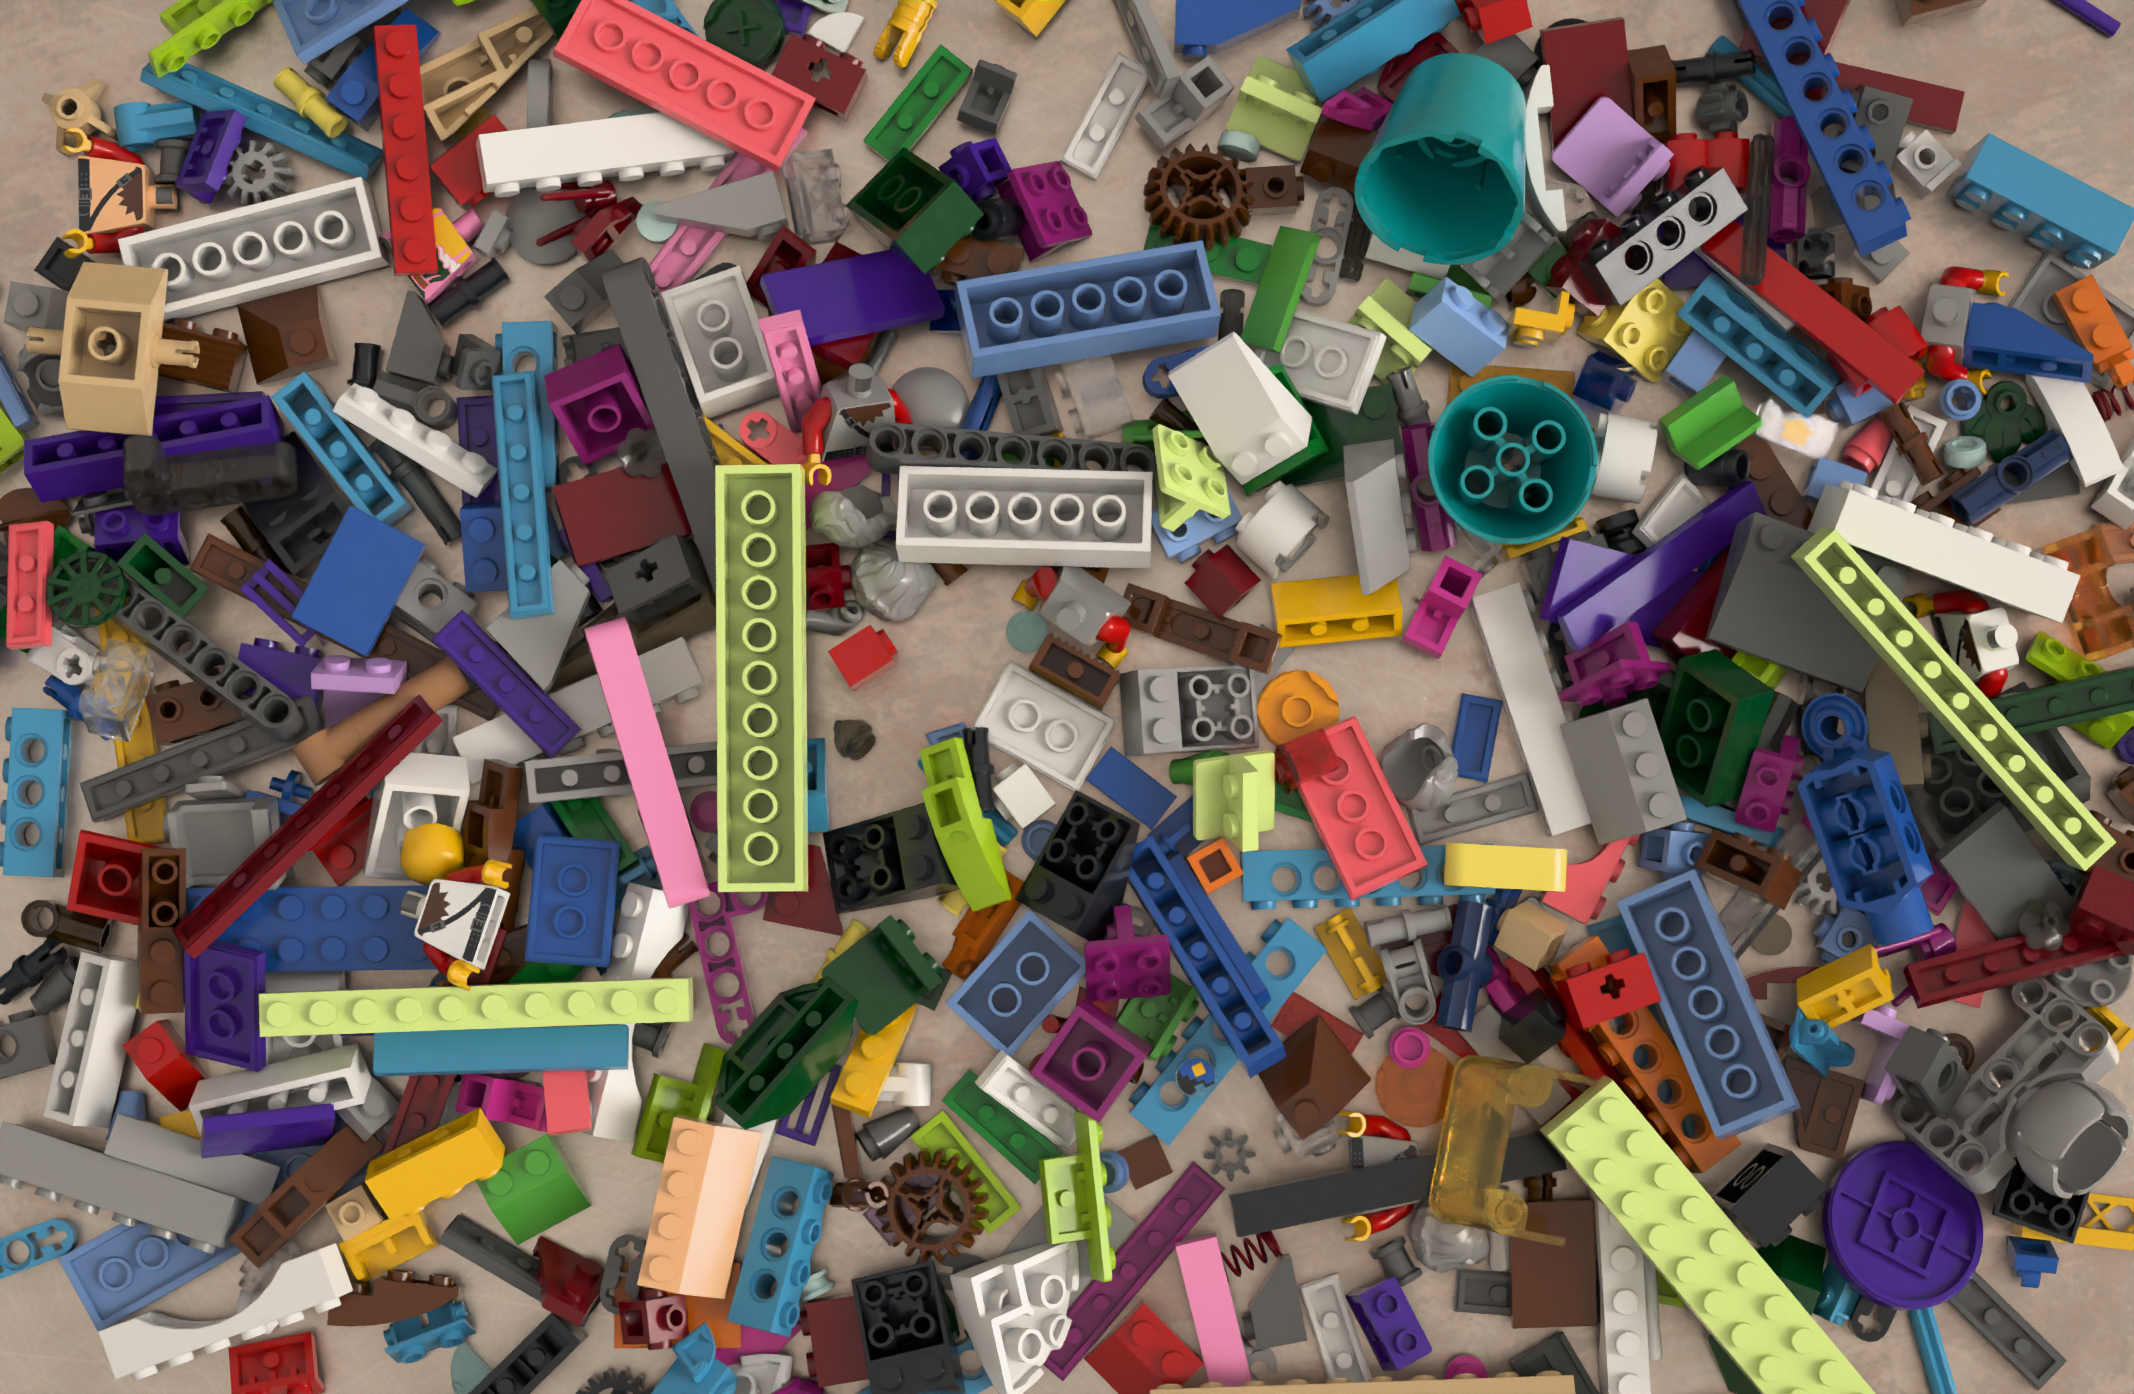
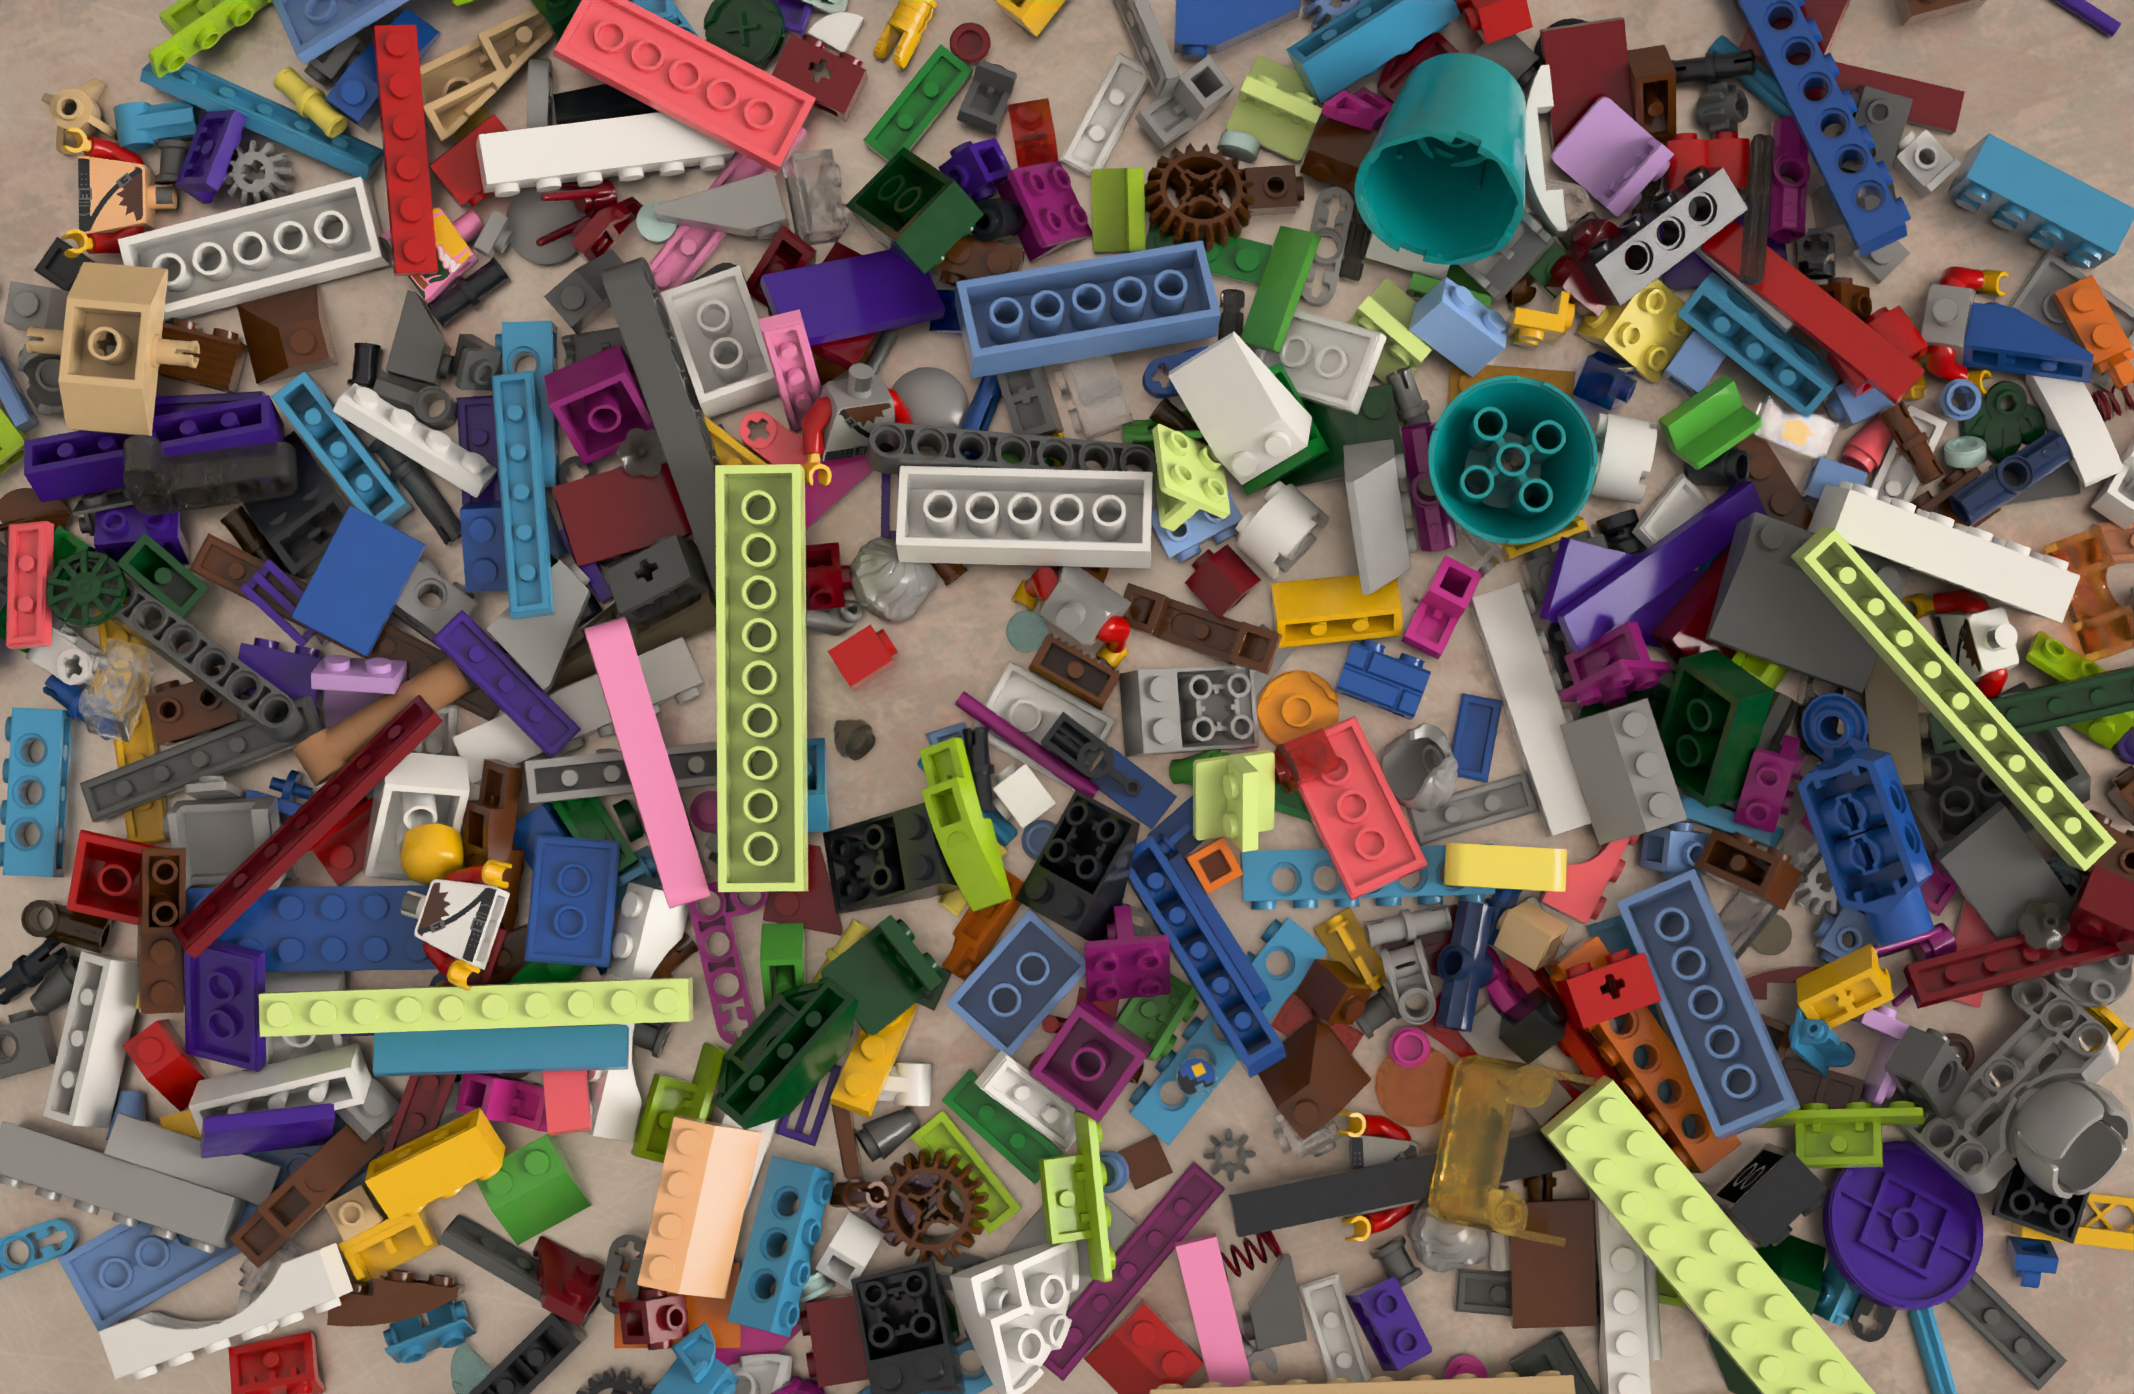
light grey hair [808,485,897,548] -> none
none -> black tile [553,84,659,125]
none -> dark green tile [612,799,645,842]
none -> bright green slope [760,923,807,1009]
none -> white brick [815,1212,885,1290]
none -> dark red tile [950,22,991,66]
none -> magenta bar [955,691,1100,798]
none -> clear red bracket [1008,98,1058,168]
none -> black piece [1041,712,1142,798]
none -> lime panel [1091,167,1146,252]
none -> reddish brown brick [1295,959,1373,1026]
none -> blue brick [1333,639,1431,720]
none -> lime bracket [1754,1101,1925,1168]

